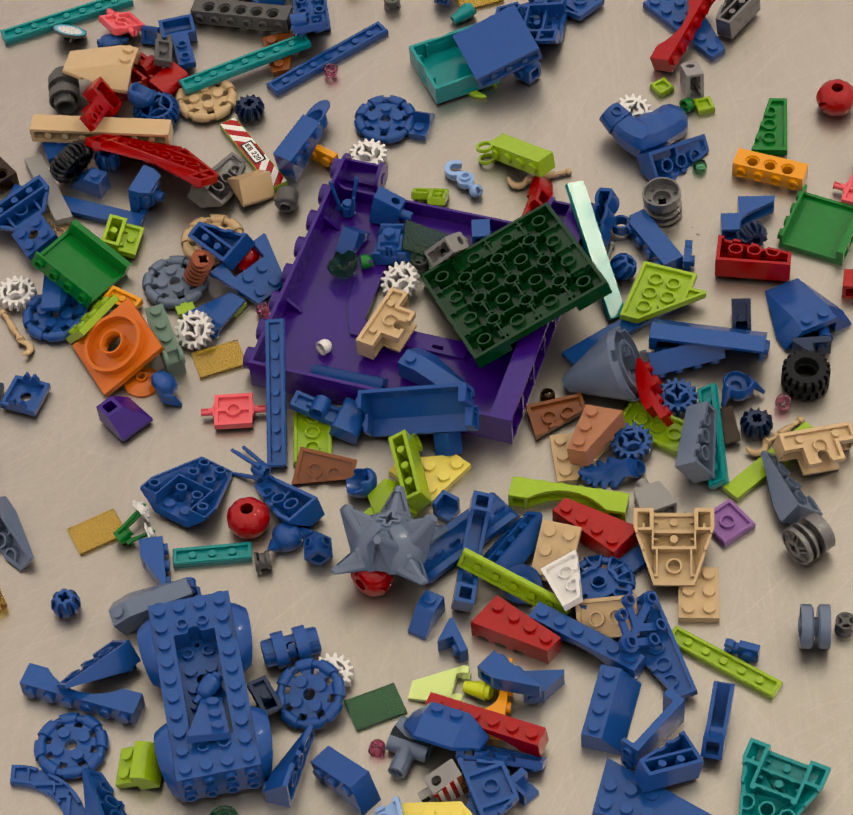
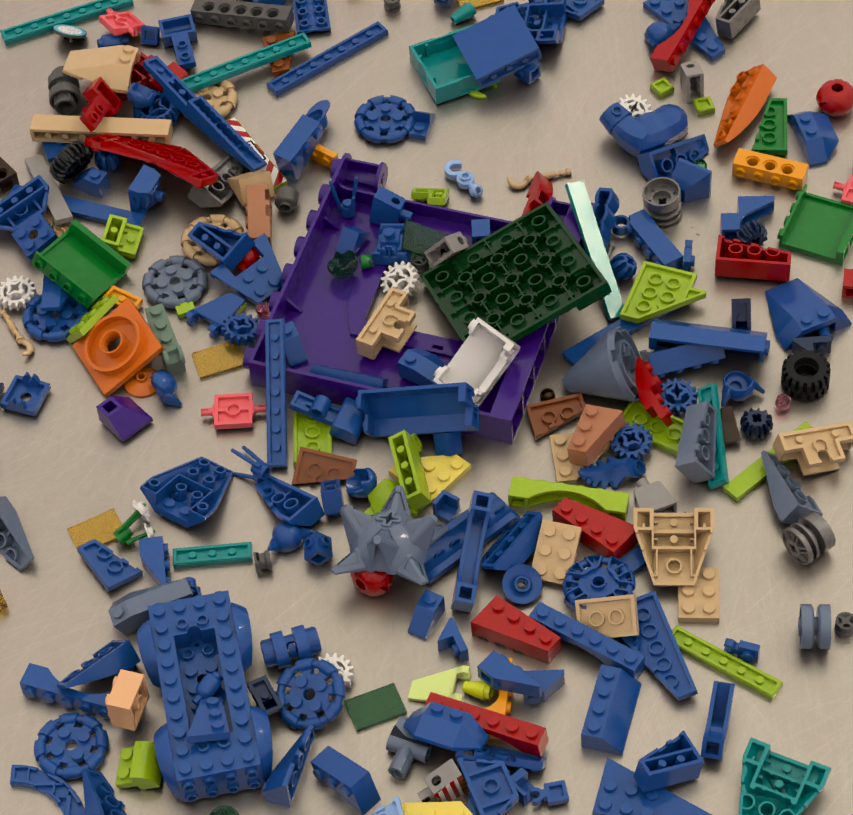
blue piece [51,588,81,618] -> none
dark grey hinge [153,32,173,68] -> none
white gear [175,310,215,351] -> none
copper piece [183,249,214,287] -> none
red piece [227,497,270,539] -> none
dark blue gear [235,94,265,123] -> none
blue plate [290,12,327,36] -> none
white hinge [316,339,332,356] -> none
clear pink hinge [324,63,338,78] -> none
white gear [349,138,388,165] -> none
clear pink hinge [368,739,386,757] -> none
lime tile [457,547,571,616] -> none
lime hinge [476,133,556,177] -> none
white wing [541,549,583,611] -> none
blue plant [614,591,667,654] -> none
blue panel [621,688,685,771] -> none
green hinge [679,98,695,113] -> none
medium lavender tile [712,499,756,548] -> none
tan piece [745,416,805,457] -> none
none -> blue wing [77,539,143,592]
none -> light nougat brick [105,669,150,731]
none -> blue slope [142,56,267,172]
none -> blue gear [221,312,258,346]
none -> nougat wedge [245,184,272,247]
none -> blue slope [285,321,308,368]
none -> blue slope [320,478,344,516]
none -> white windscreen [433,317,521,407]
none -> blue plate [530,780,569,806]
none -> blue piece [644,21,682,49]
none -> blue slope [671,158,712,203]
none -> orange wedge [713,64,777,148]
none -> blue wedge [787,111,839,167]

